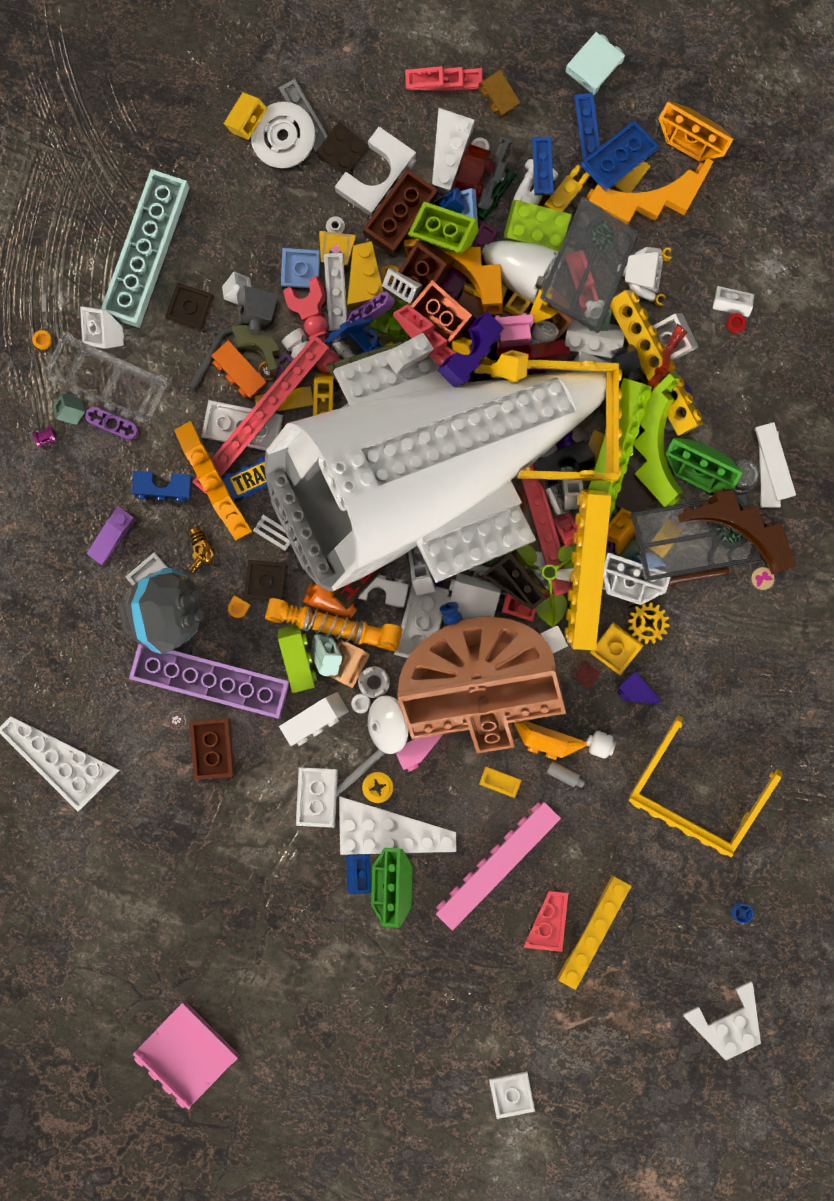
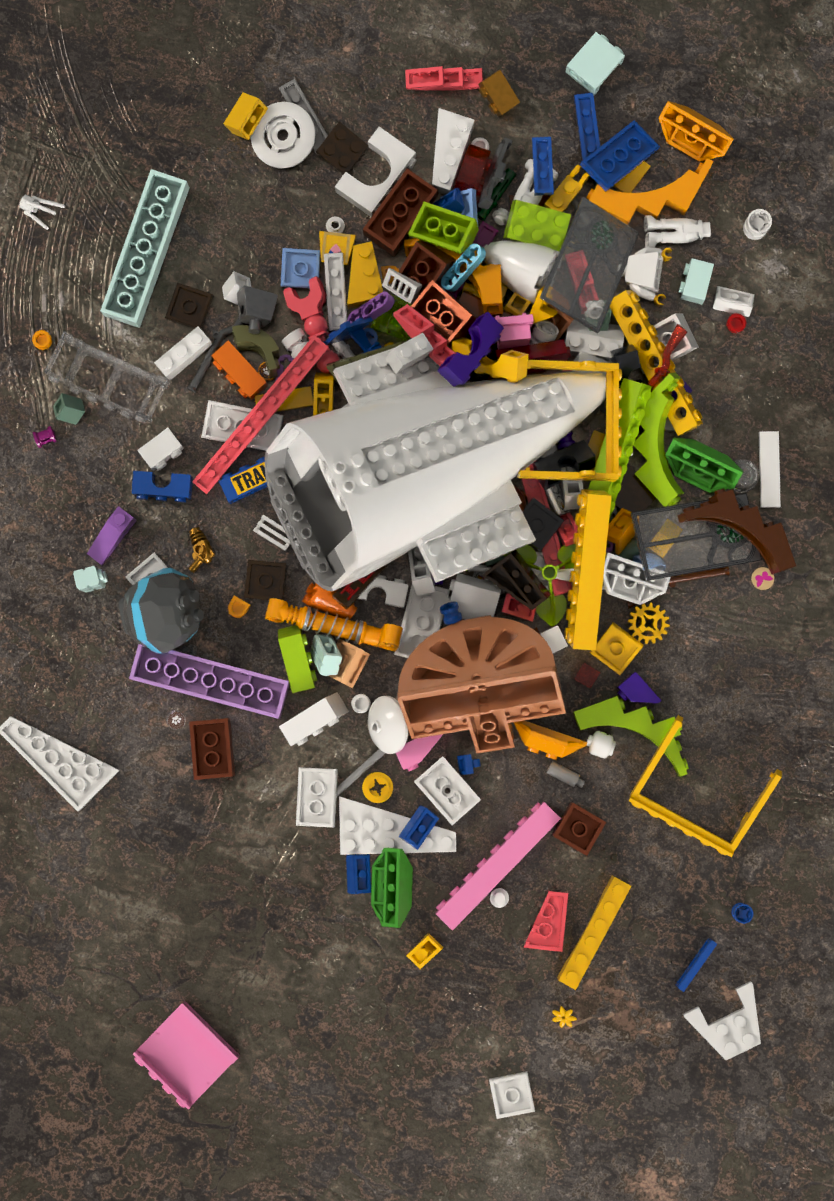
white slope [80,306,124,348] -> none
medium lavender beam [85,407,138,440] -> none
light orange arch [174,421,252,541] -> none
white piece [358,666,390,698] -> none
yellow tile [479,767,522,798] -> none
white tile [755,422,796,501] -> none
none -> white plant [19,194,65,230]
none -> light aqua brick [73,566,108,593]
none -> white brick [137,428,184,471]
none -> white brick [154,326,212,381]
none -> blue slope [399,806,439,850]
none -> yellow slope [406,933,443,969]
none -> white piece [414,756,481,825]
none -> medium azure beam [441,244,486,292]
none -> blue tile [457,754,480,775]
none -> white plate [490,888,509,908]
none -> white plate [492,208,509,225]
none -> black plate [523,498,564,552]
none -> copper brick [552,802,606,856]
none -> yellow plant [552,1006,577,1028]
none -> lime arch [573,696,689,777]
none -> white piece [644,215,711,248]
none -> blue tile [675,938,717,992]
none -> light aqua brick [678,258,714,305]
none -> white wheel [743,209,772,240]

